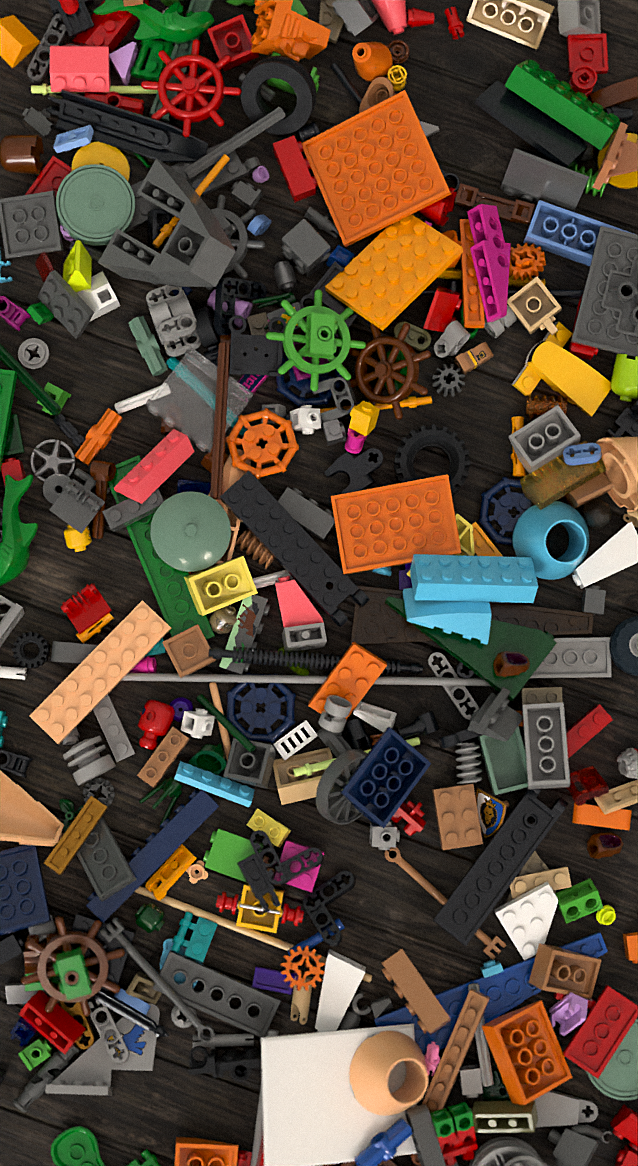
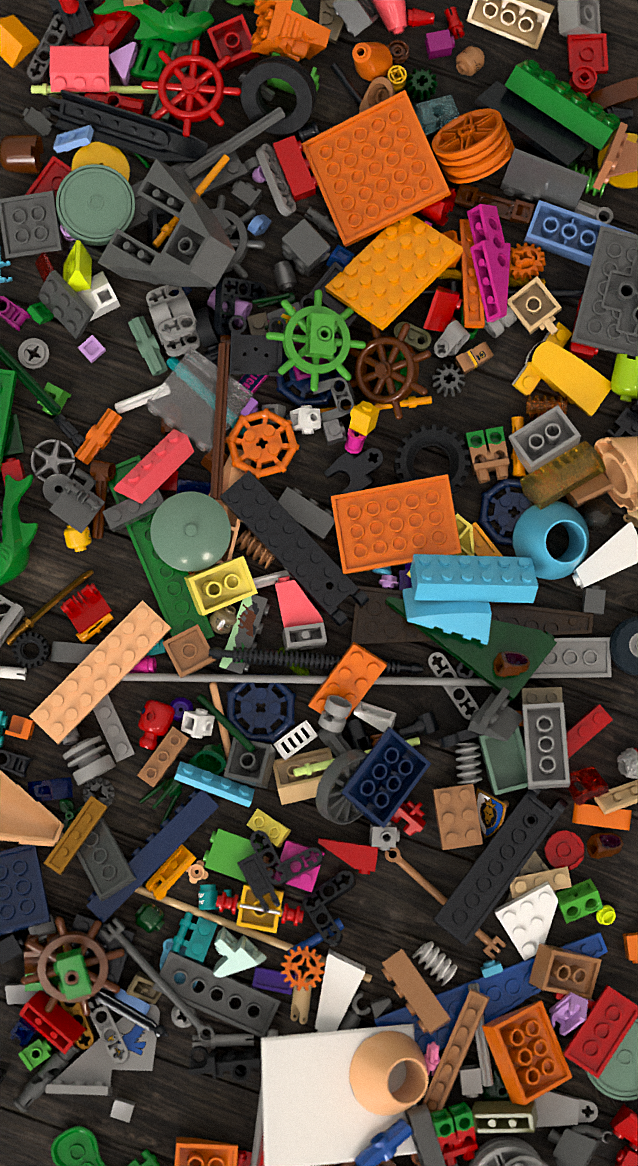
medium blue beam [563,443,602,466] -> none
none -> pearl gold sword [5,570,94,646]
none -> orange panel [5,715,36,740]
none -> clear blue slope [28,777,73,802]
none -> lavender plate [78,335,106,363]
none -> light grey slope [110,1096,136,1123]
none -> red tile [158,471,179,491]
none -> teal piece [199,884,232,910]
none -> light aqua piece [213,927,267,977]
none -> medium lavender plate [240,398,259,416]
none -> light grey beam [256,144,296,217]
none -> red slope [318,838,378,875]
none -> lavender plate [379,575,399,590]
none -> dark green gear [405,67,438,102]
none -> white piece [412,941,458,986]
none -> clear light blue brick [414,95,460,133]
none -> magenta brick [425,29,455,60]
none -> orange wheel [432,108,514,184]
none -> medium nougat head [456,46,485,76]
none -> medium nougat hips [464,426,510,484]
none -> red tile [544,830,585,870]
none -> light grey piece [574,200,613,224]

